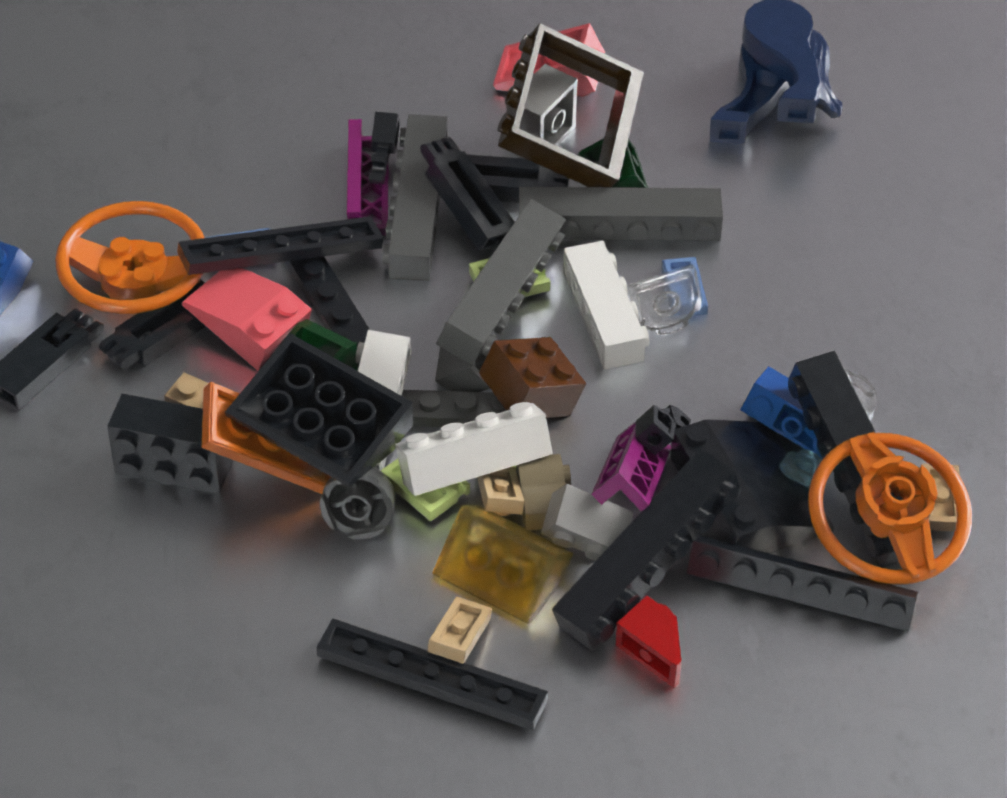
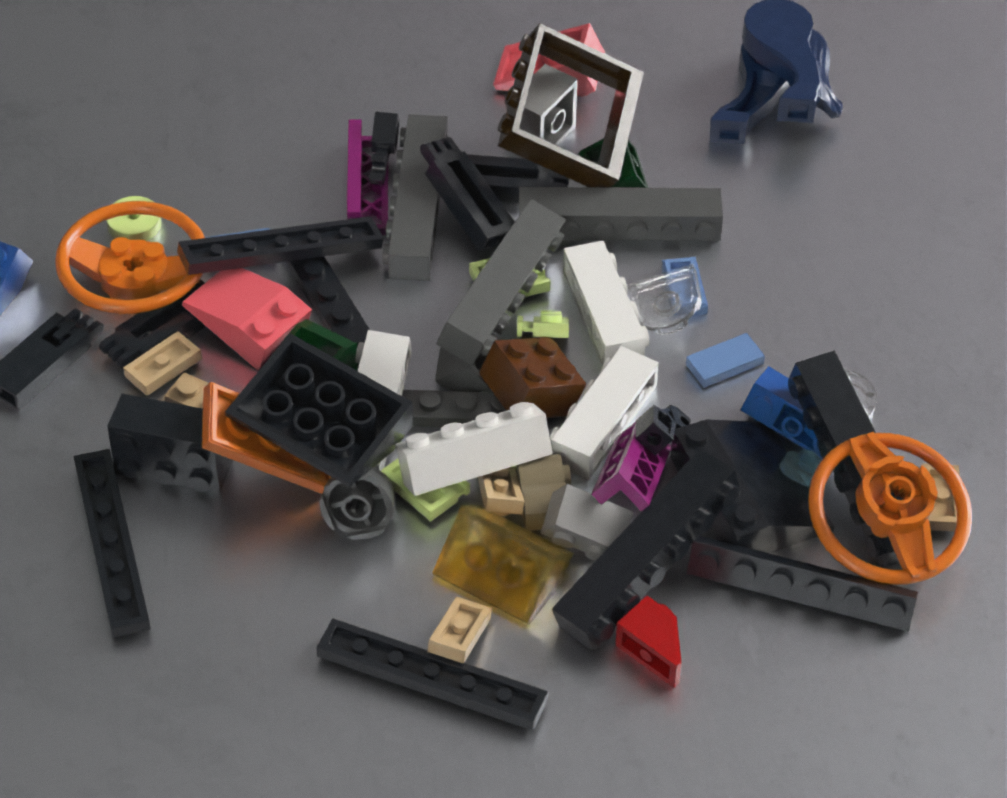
none -> black plate [73,449,151,638]
none -> yellowish green piece [107,196,161,241]
none -> tan plate [123,331,202,396]
none -> yellowish green plate [517,310,569,338]
none -> white brick [550,346,659,480]
none -> medium blue tile [686,333,765,388]

